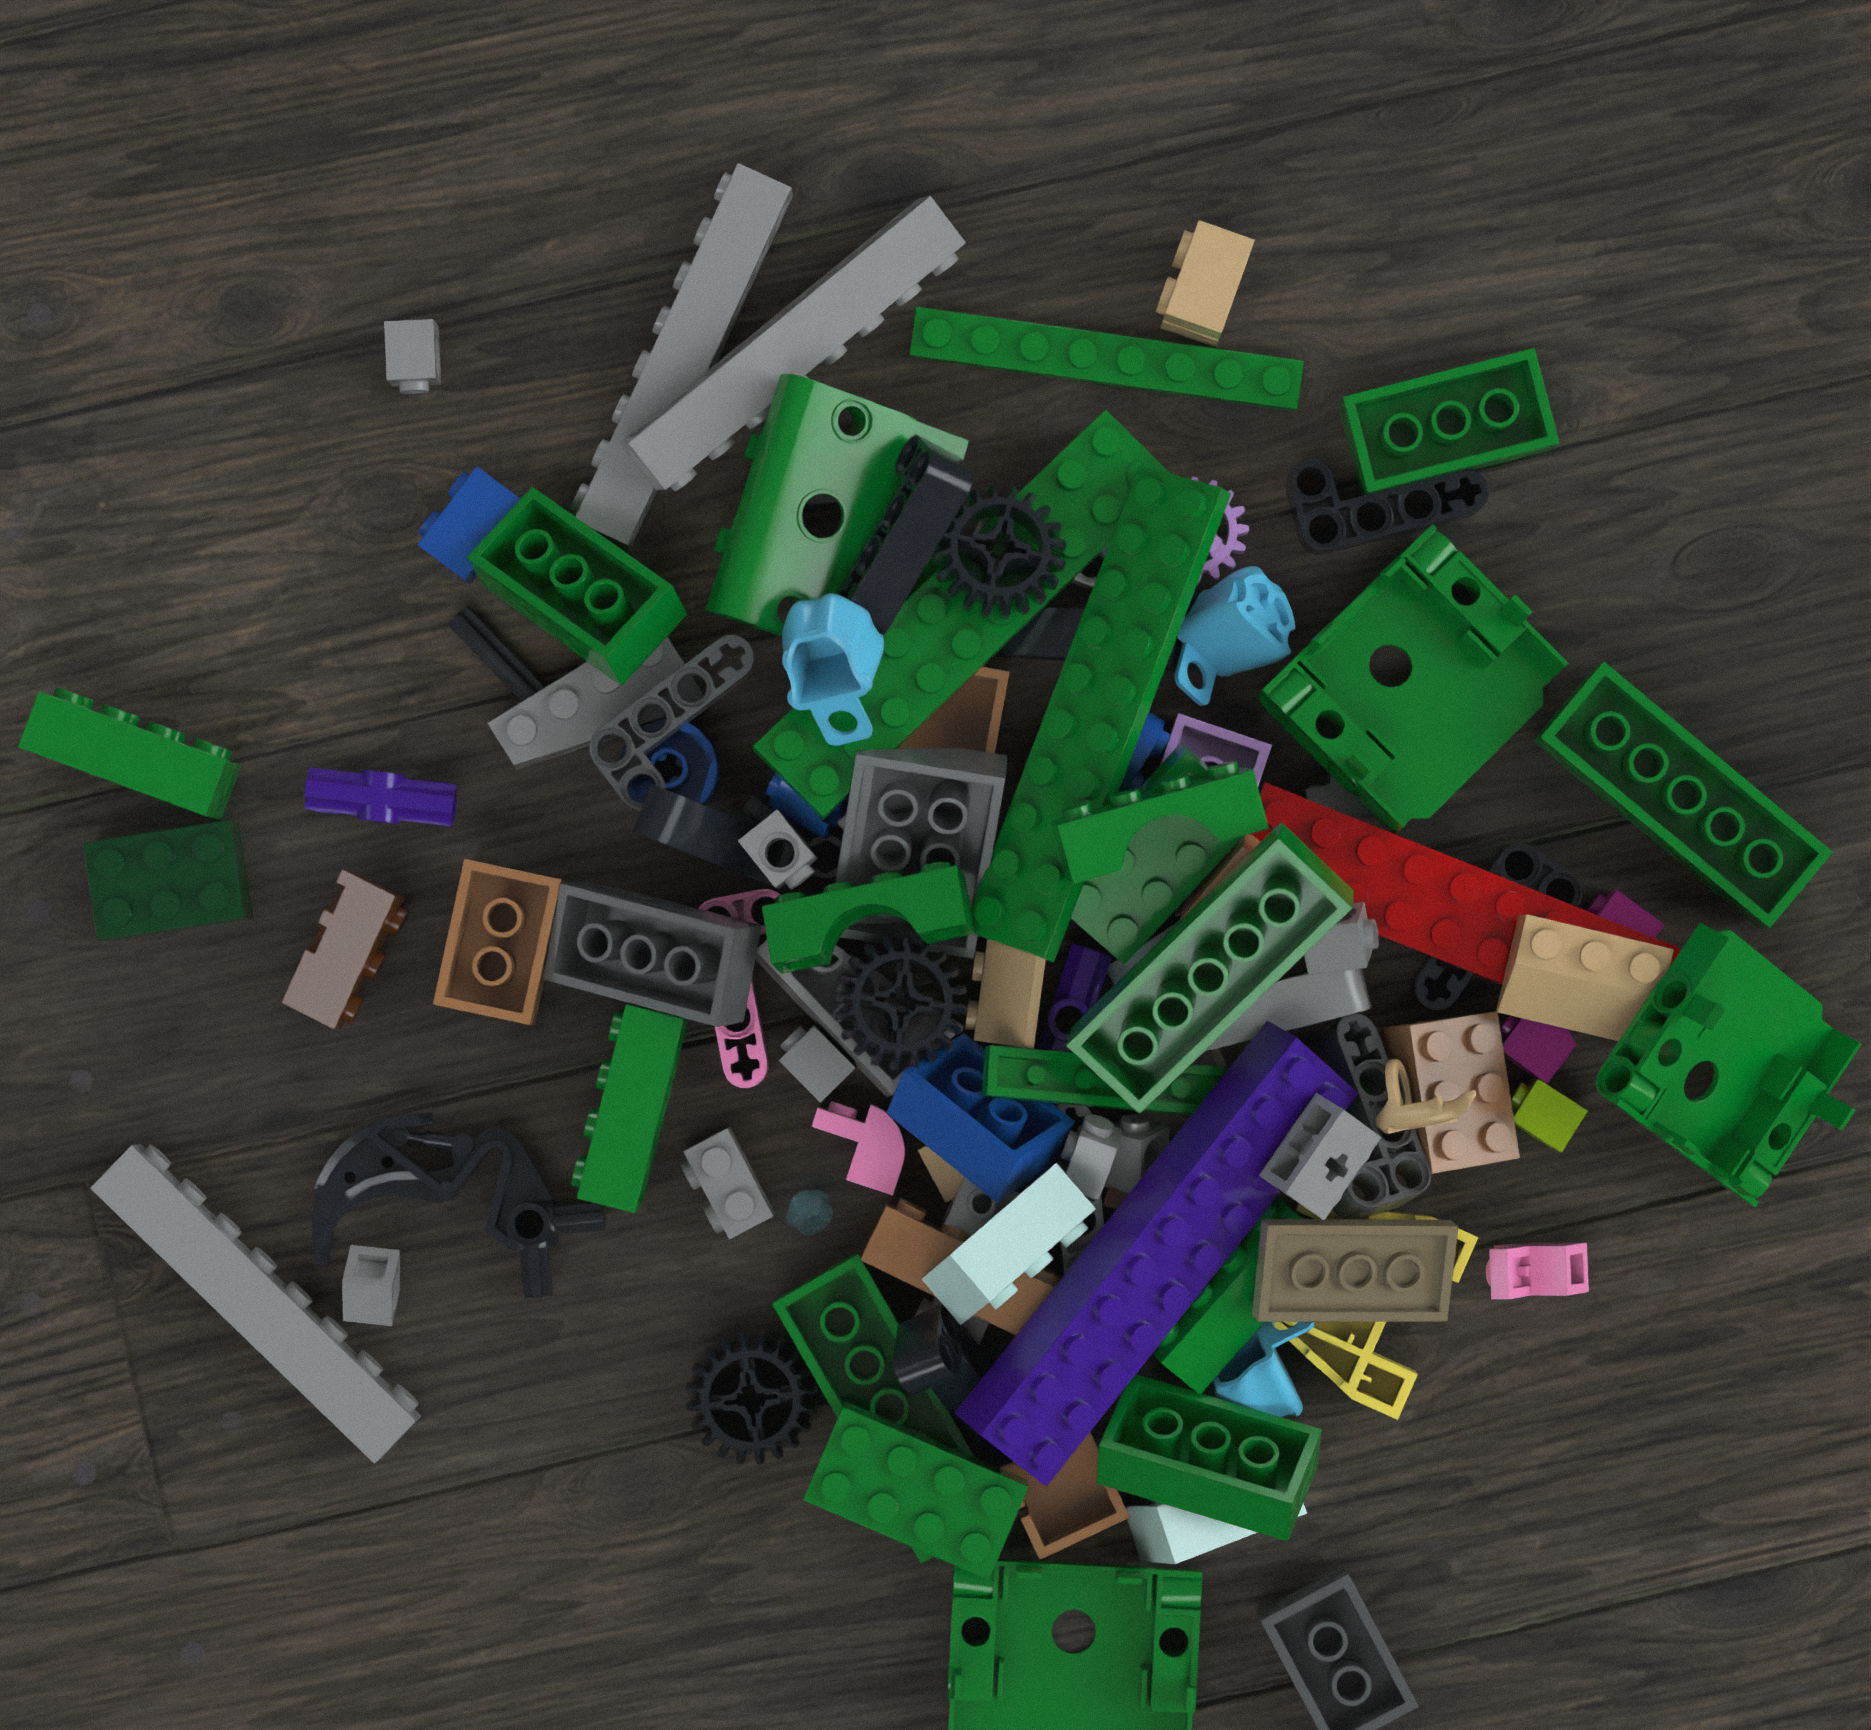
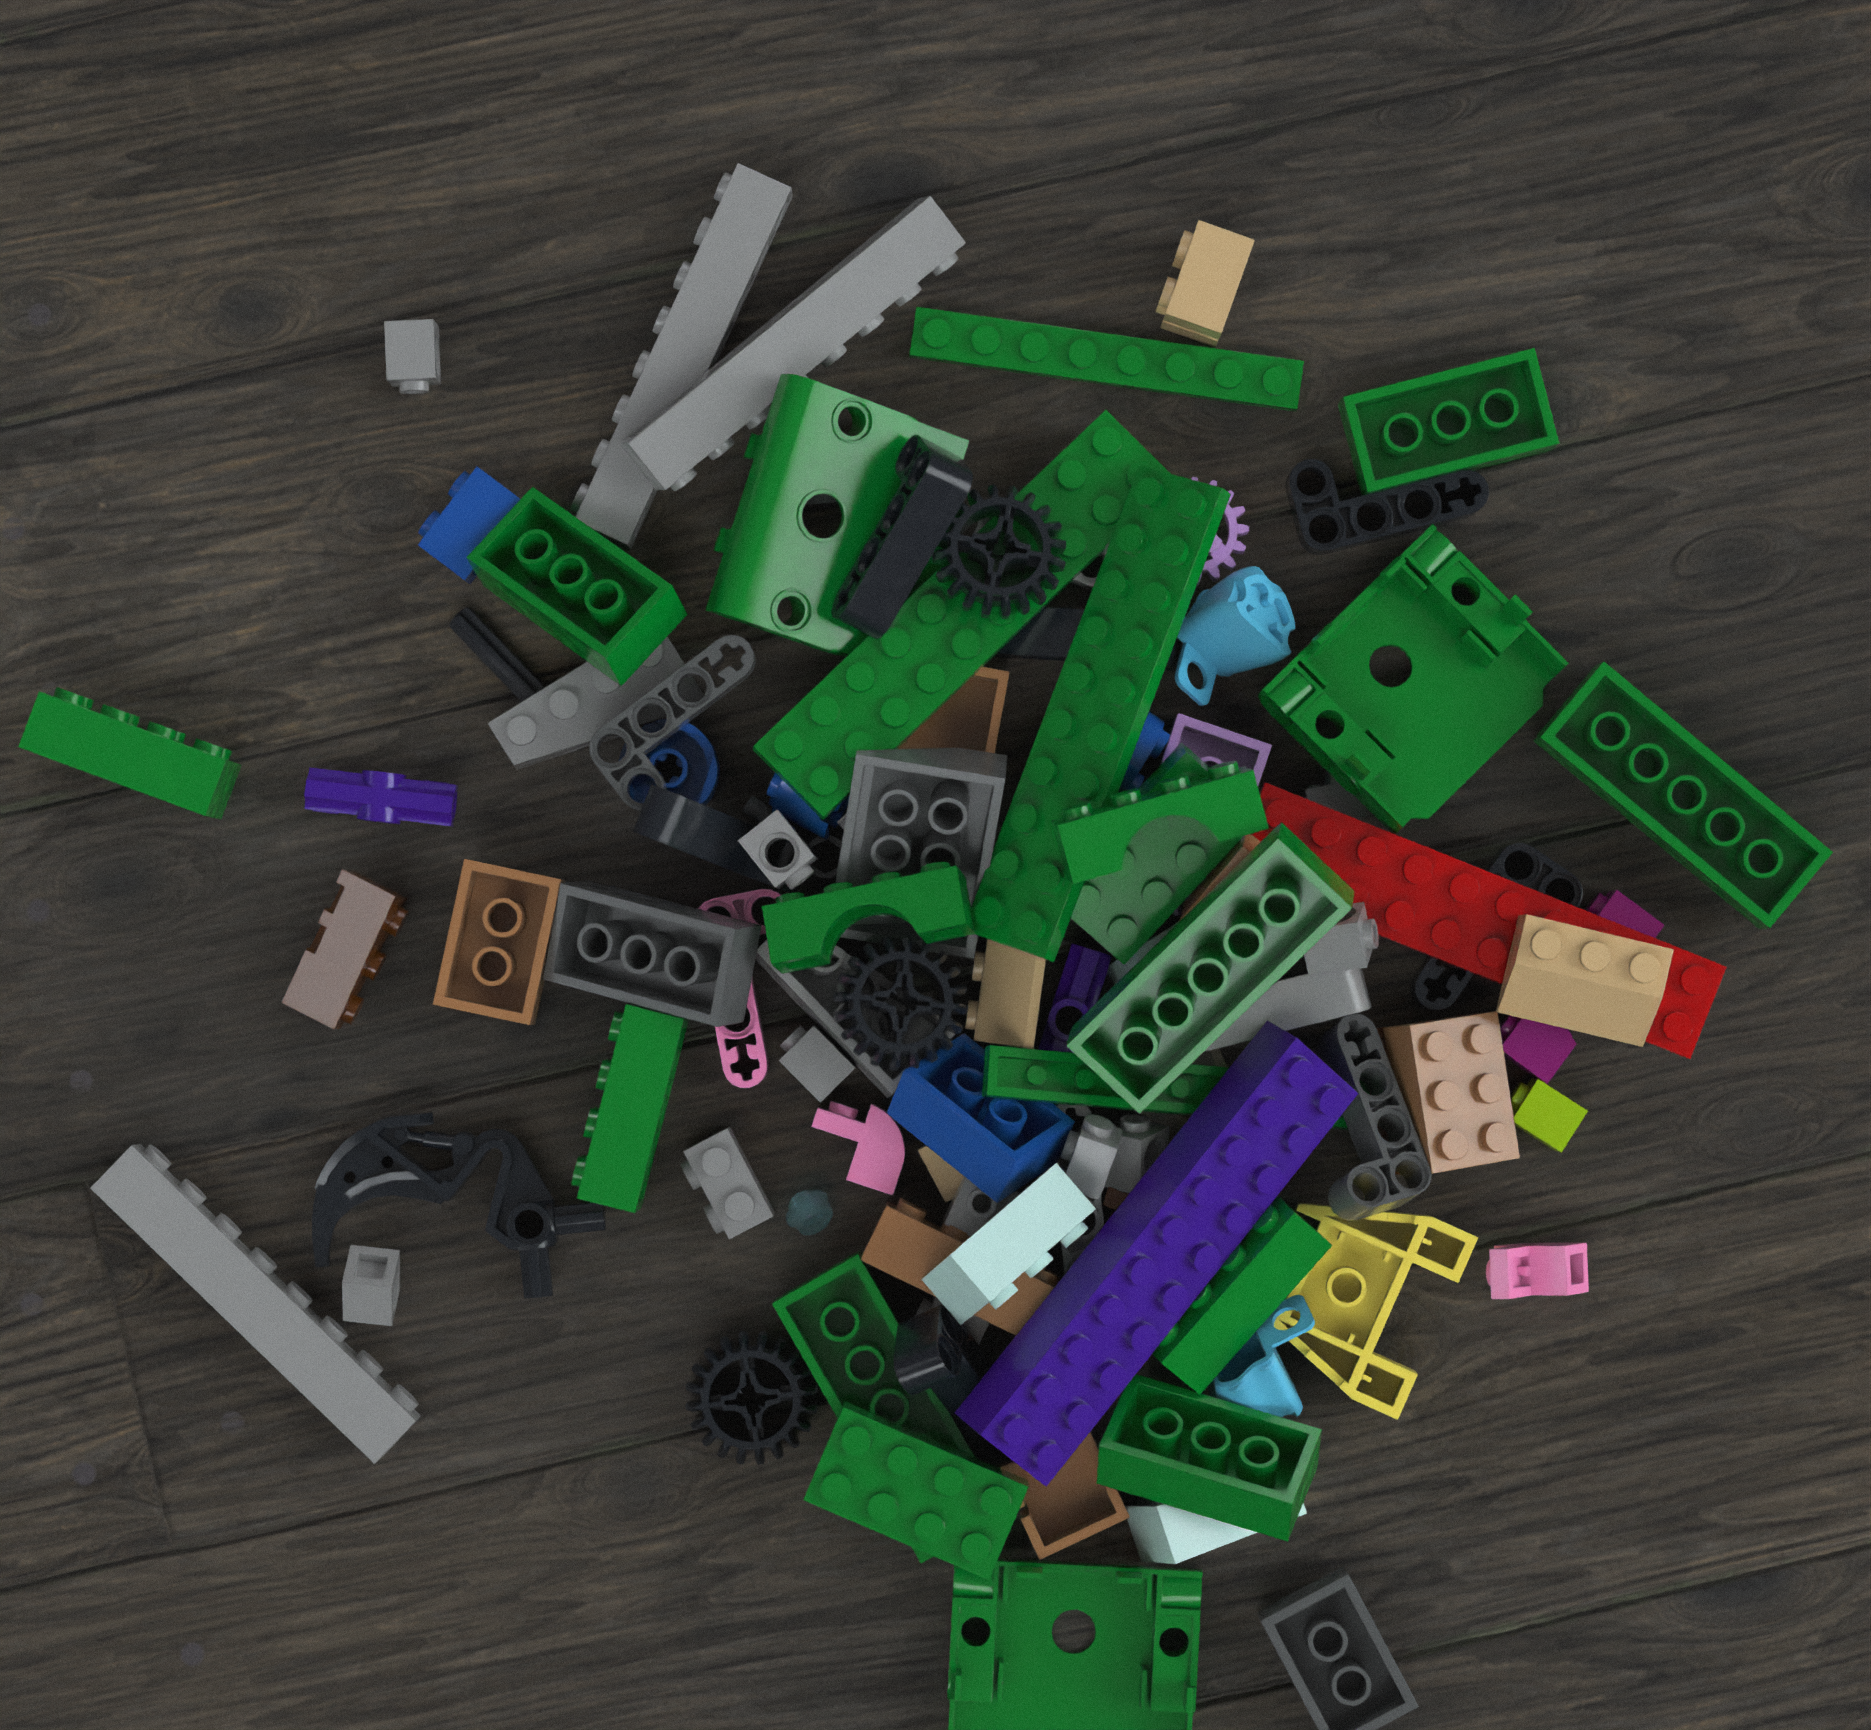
dark green brick [83,820,253,941] -> none
medium azure piece [782,593,884,746] -> none
dark tan plate [1252,1219,1458,1322] -> none
light grey brick [1259,1093,1381,1220] -> none
tan piece [1375,1059,1476,1134] -> none
green piece [1595,923,1862,1207] -> none

